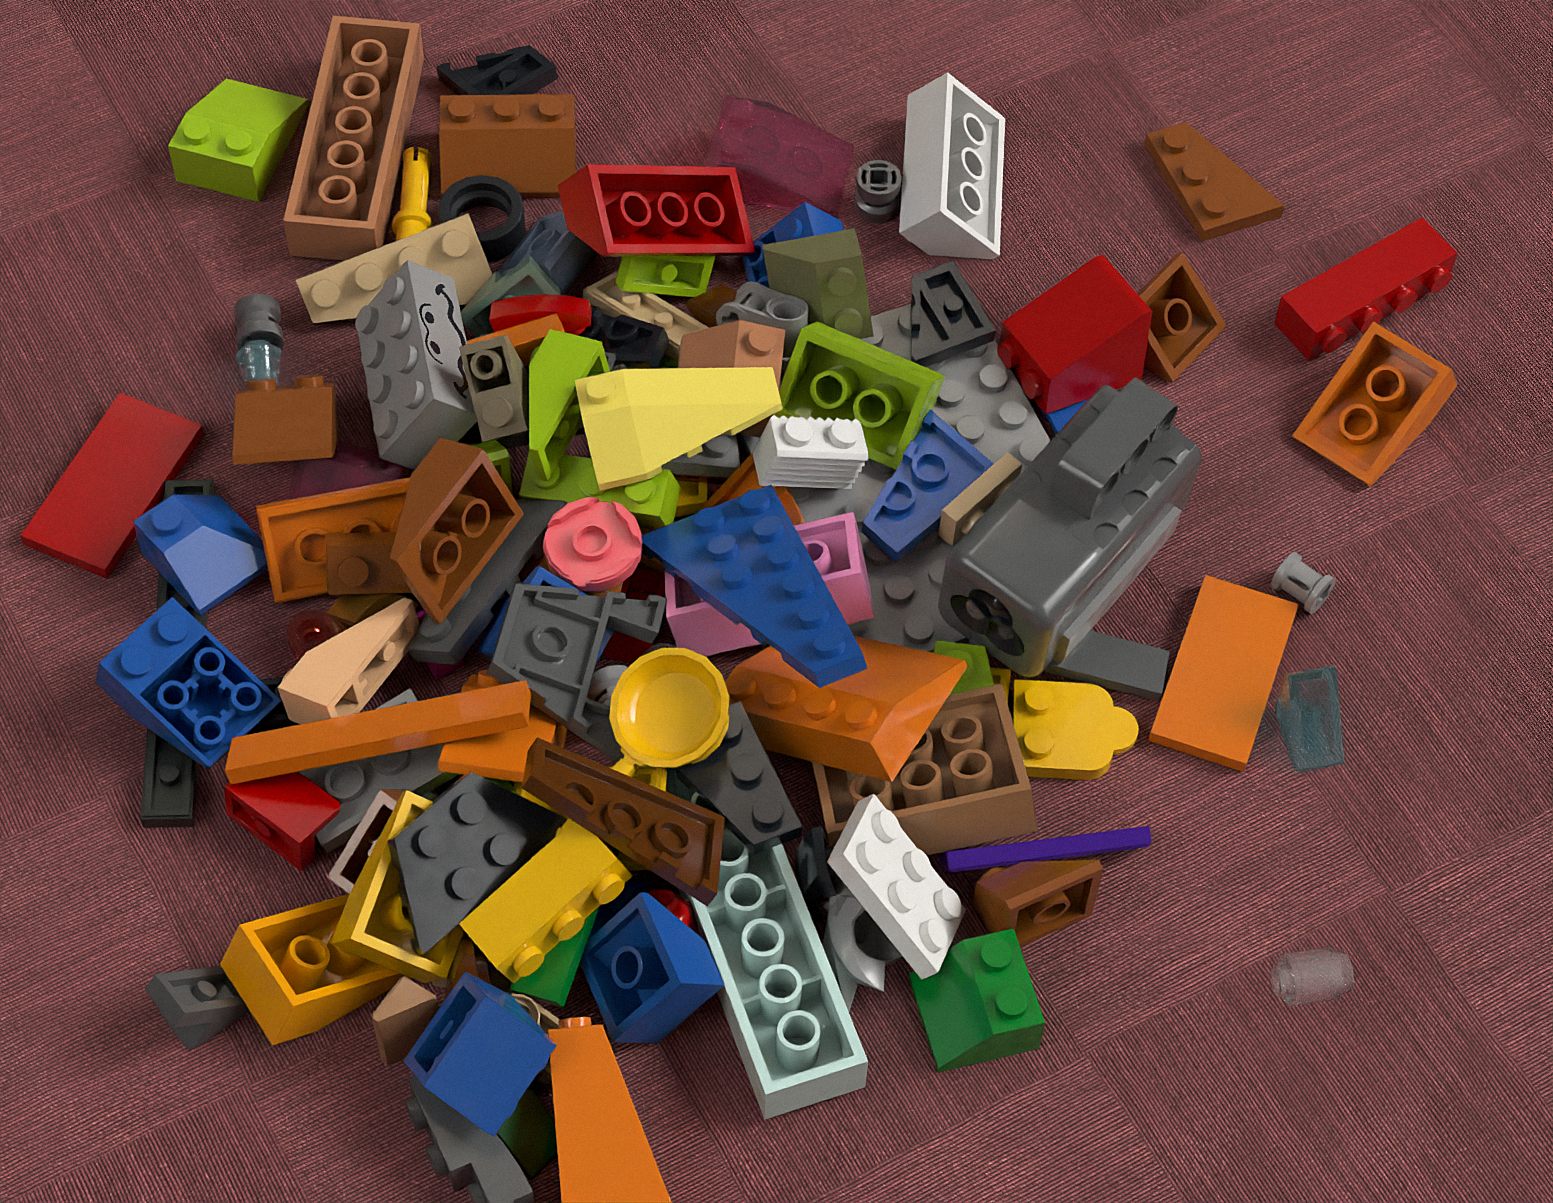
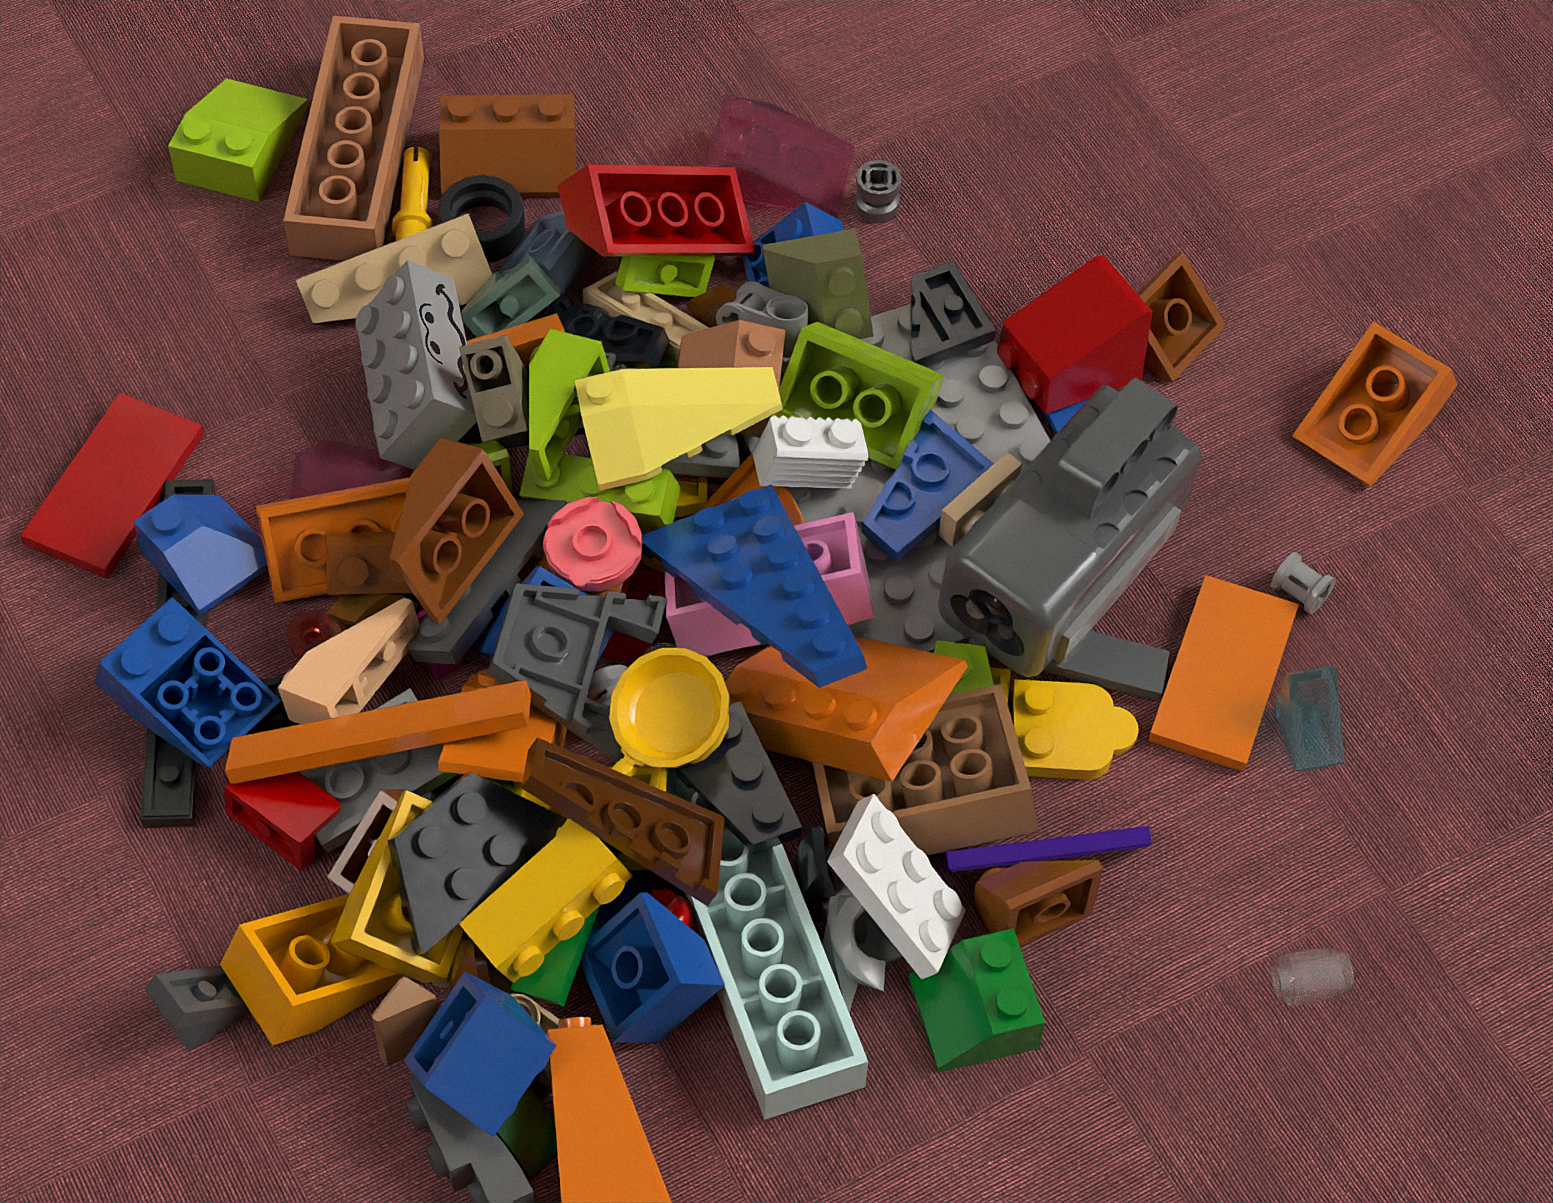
dark orange slope [232,374,340,465] -> none
flat silver wheel [233,294,284,359] -> none
clear light blue cone [235,340,281,385] -> none
black wing [436,45,558,95] -> none
red slope [489,294,592,335] -> none
white slope [899,72,1005,259] -> none
dark orange wing [1144,122,1284,242] -> none
red brick [1274,217,1458,361] -> none

